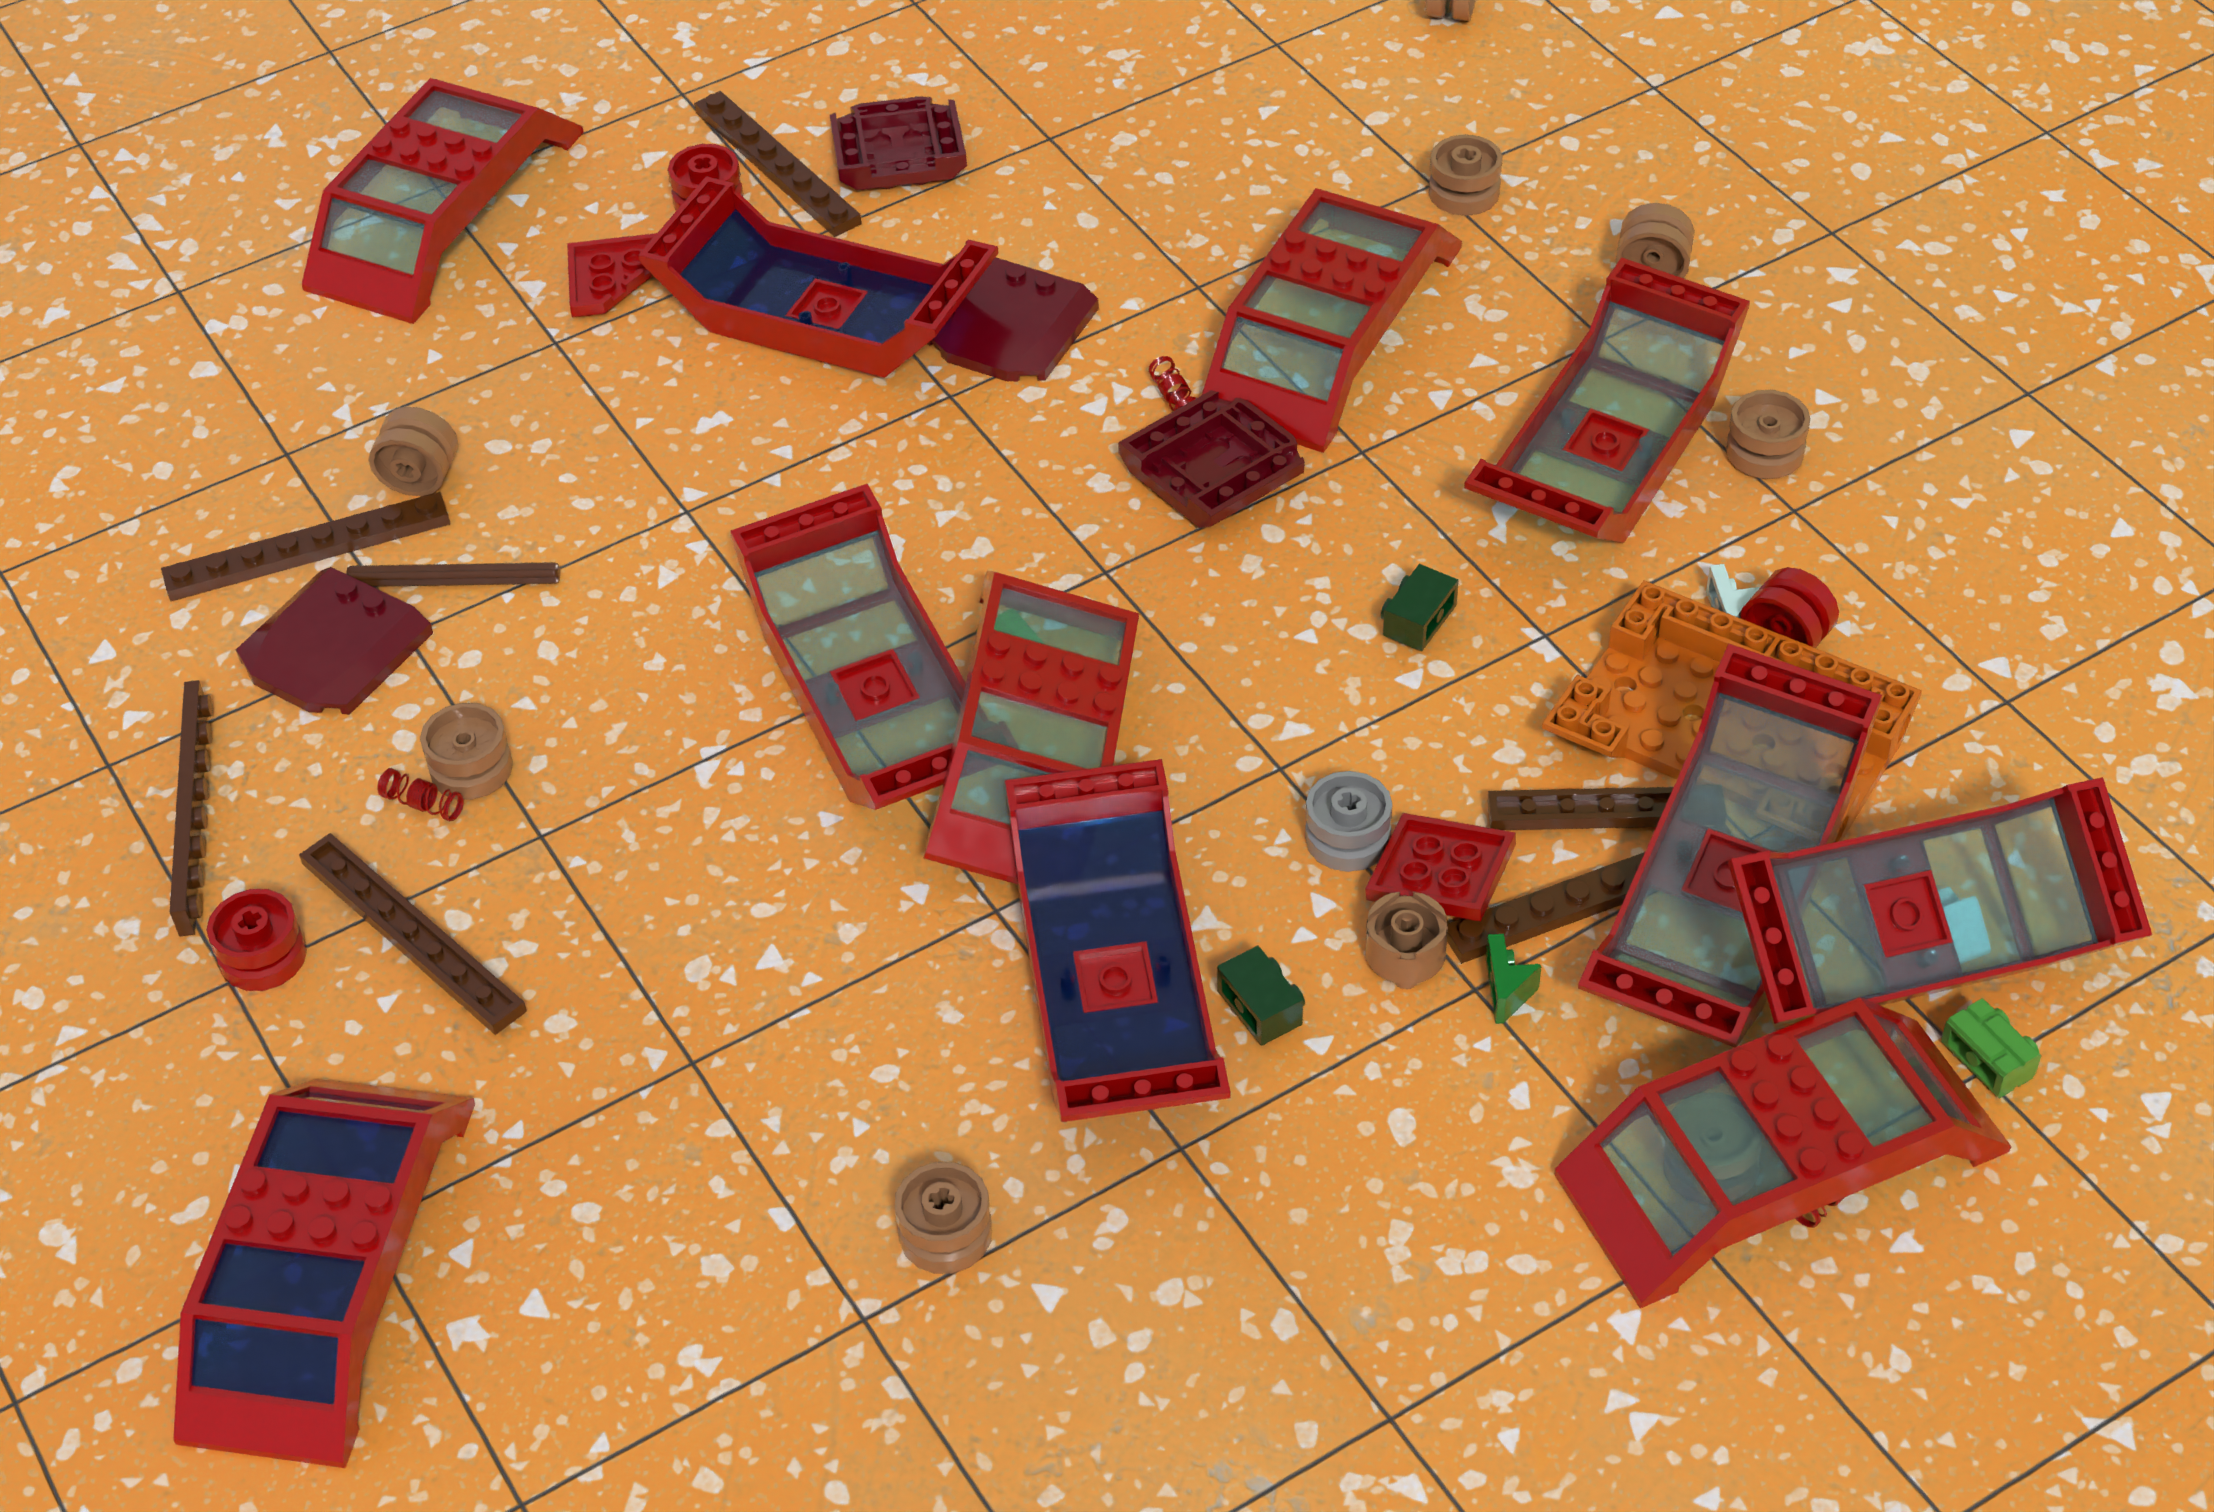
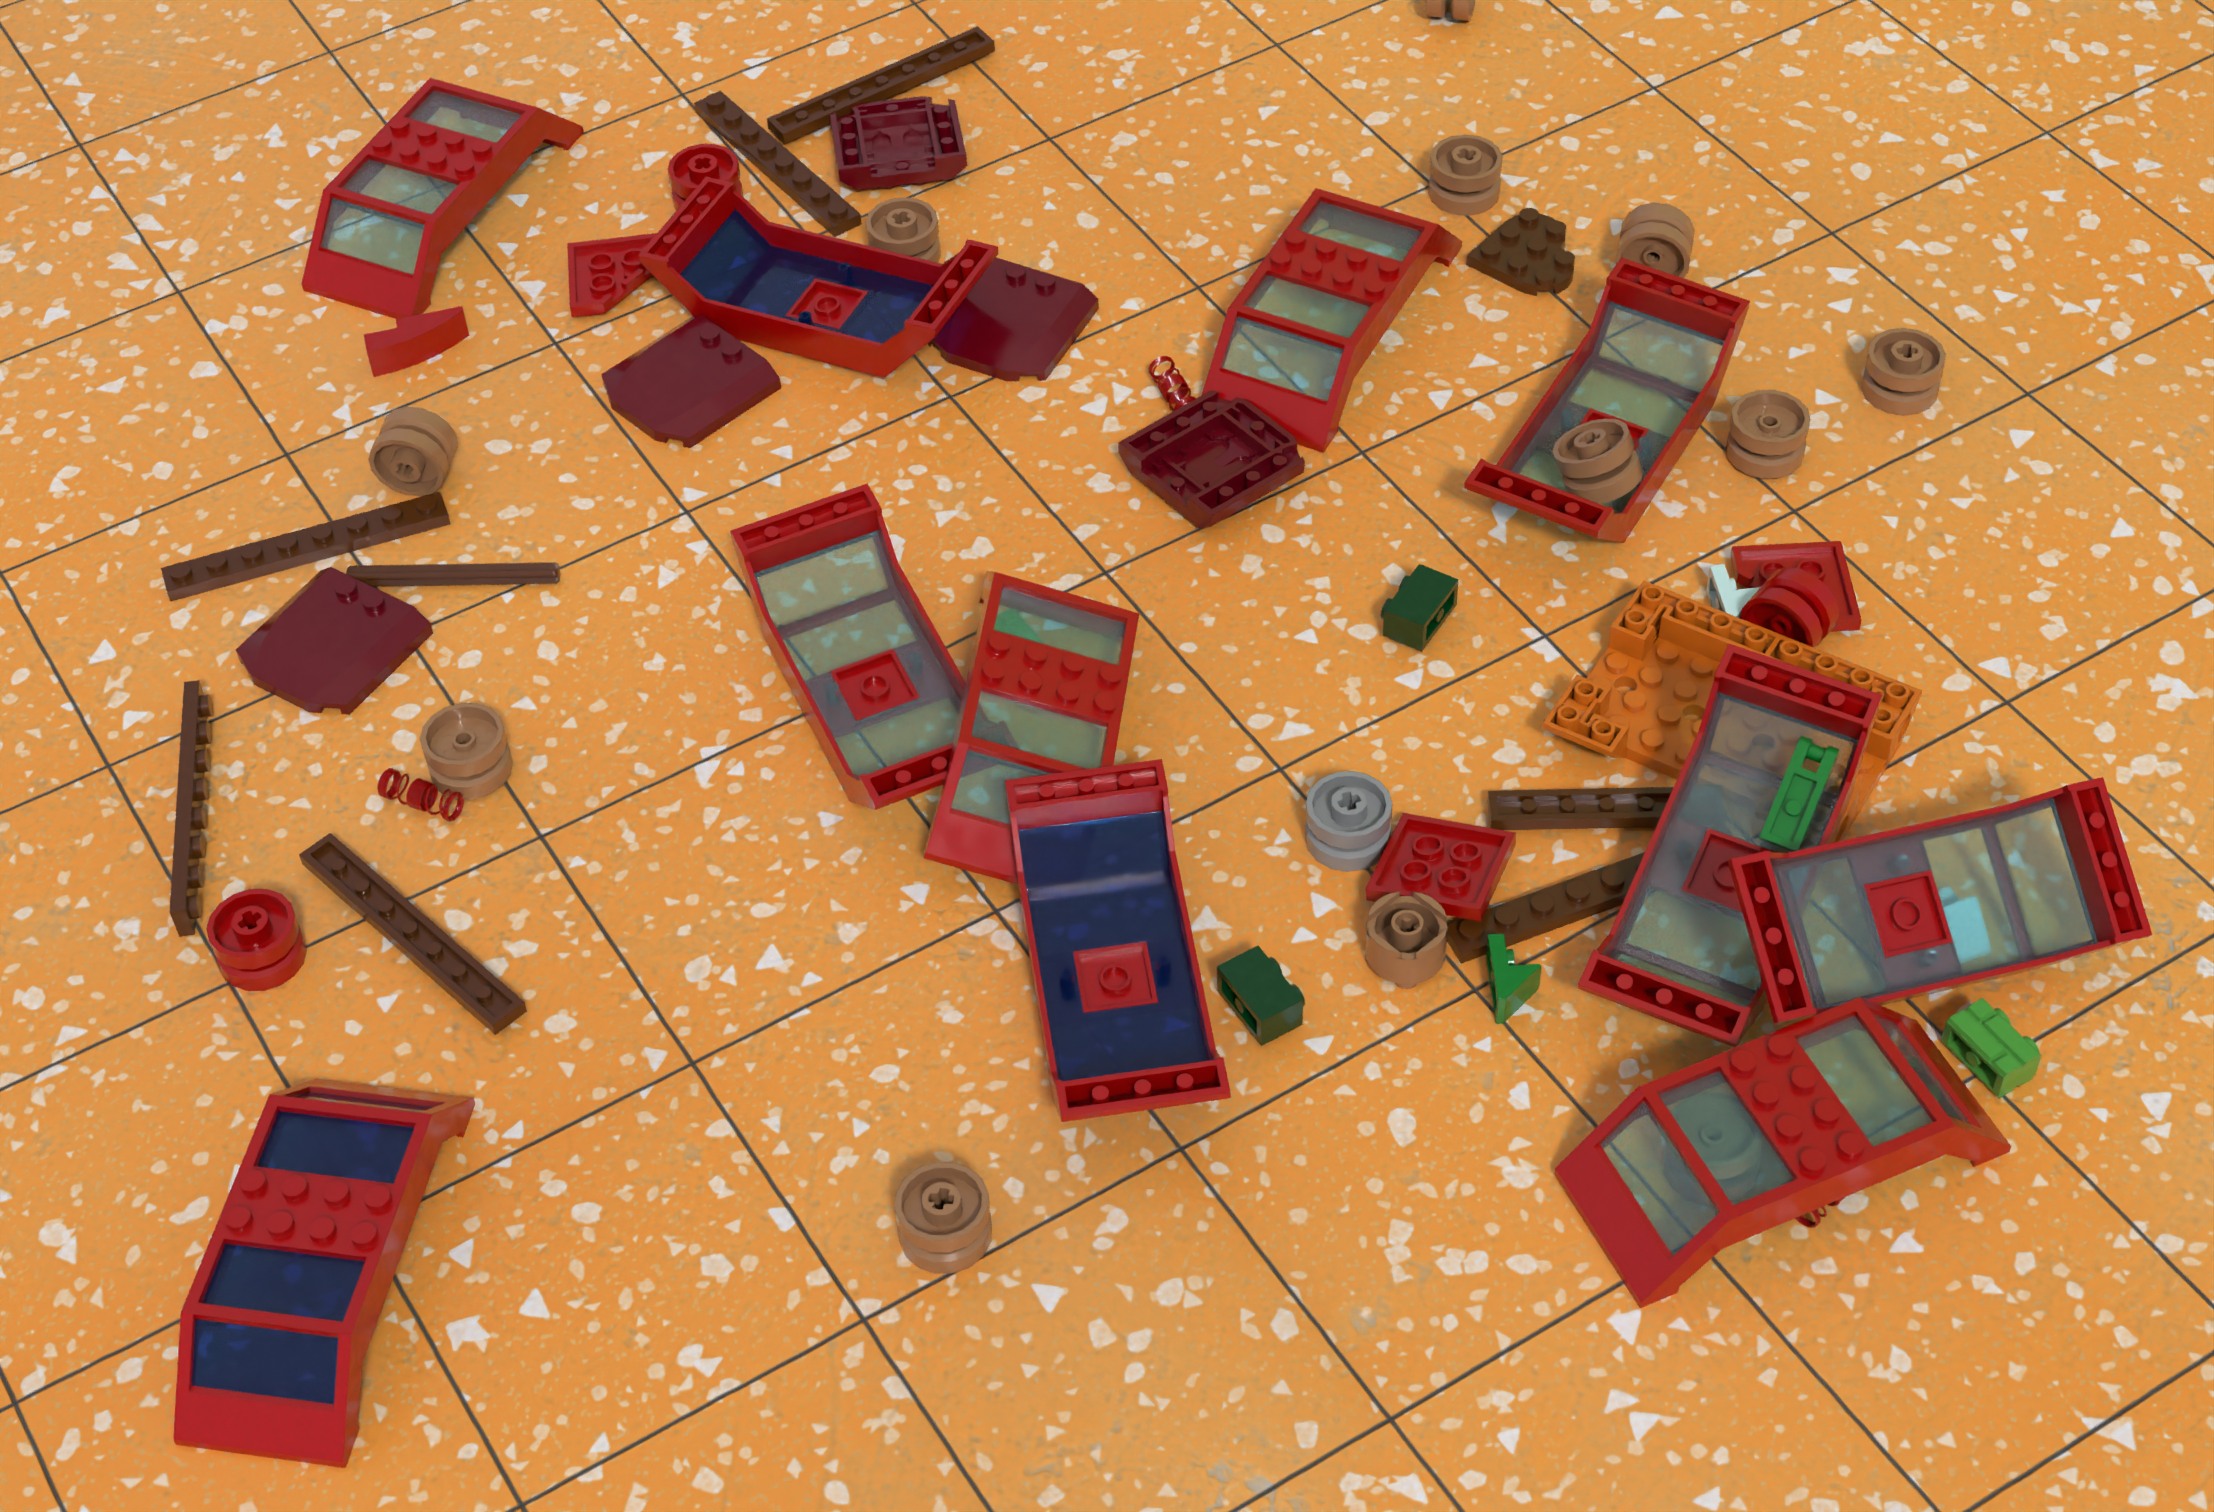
none -> red slope [364,306,469,377]
none -> dark red wedge [601,314,781,448]
none -> reddish brown plate [767,26,995,144]
none -> medium nougat wheel [865,197,941,263]
none -> reddish brown plate [1467,208,1575,296]
none -> medium nougat wheel [1552,418,1643,504]
none -> red plate [1730,541,1862,632]
none -> green plate [1759,735,1840,852]
none -> medium nougat wheel [1861,328,1946,416]

